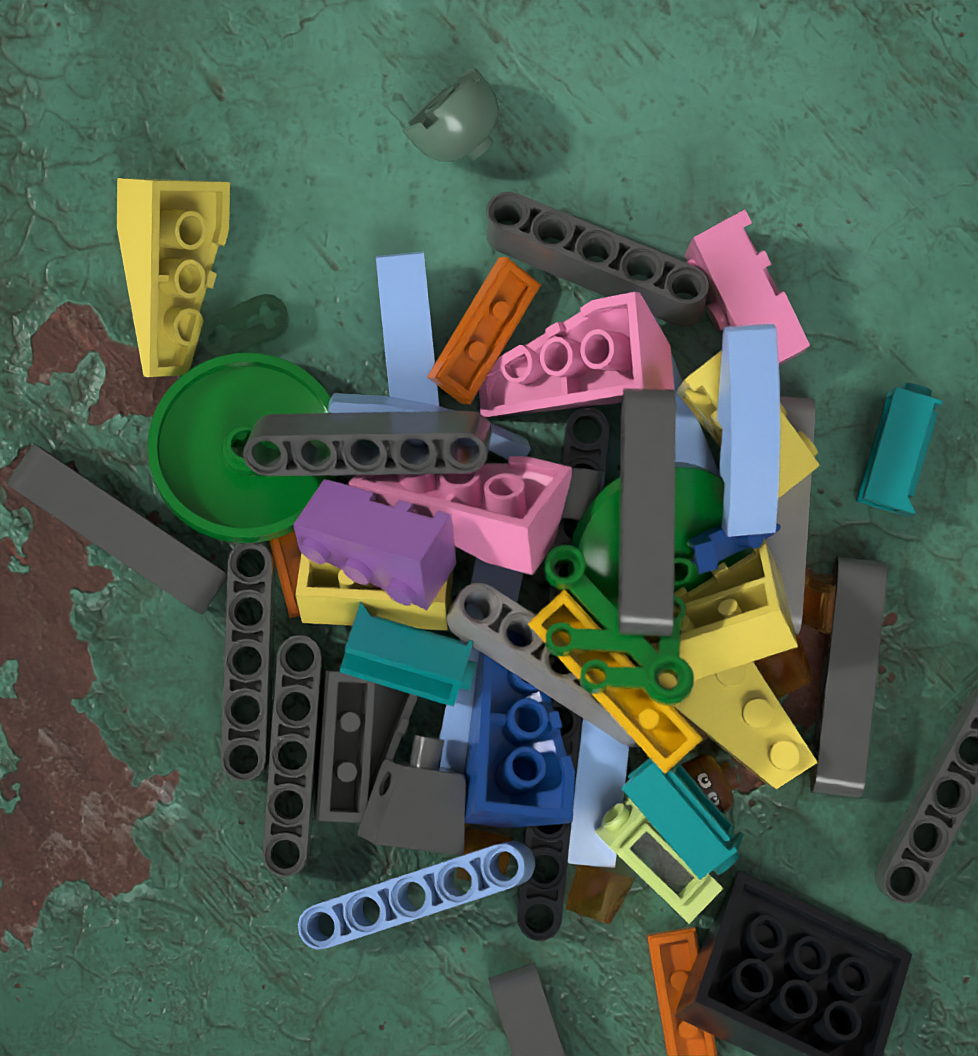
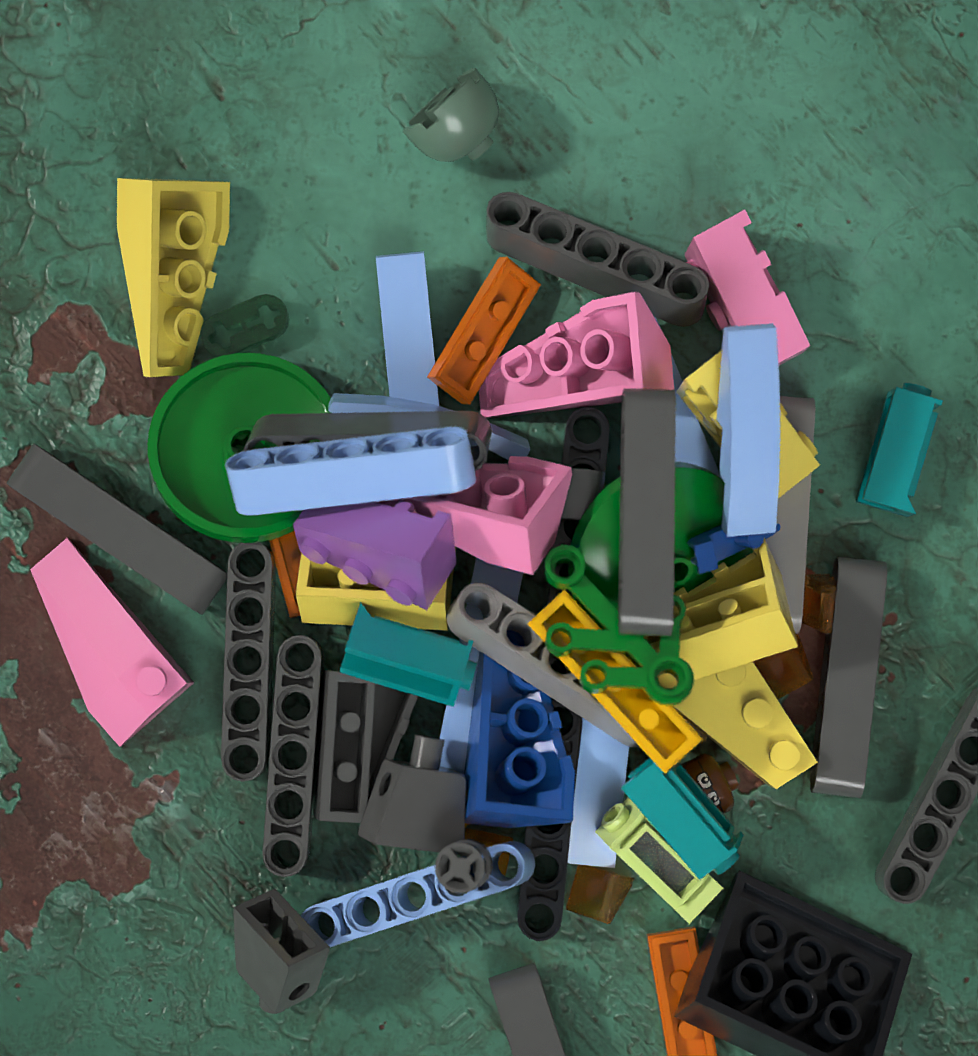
none -> bright pink wedge [30,538,194,747]
none -> light blue beam [225,427,477,515]
none -> dark grey torso [233,888,330,1014]
none -> dark grey wheel [435,839,493,893]

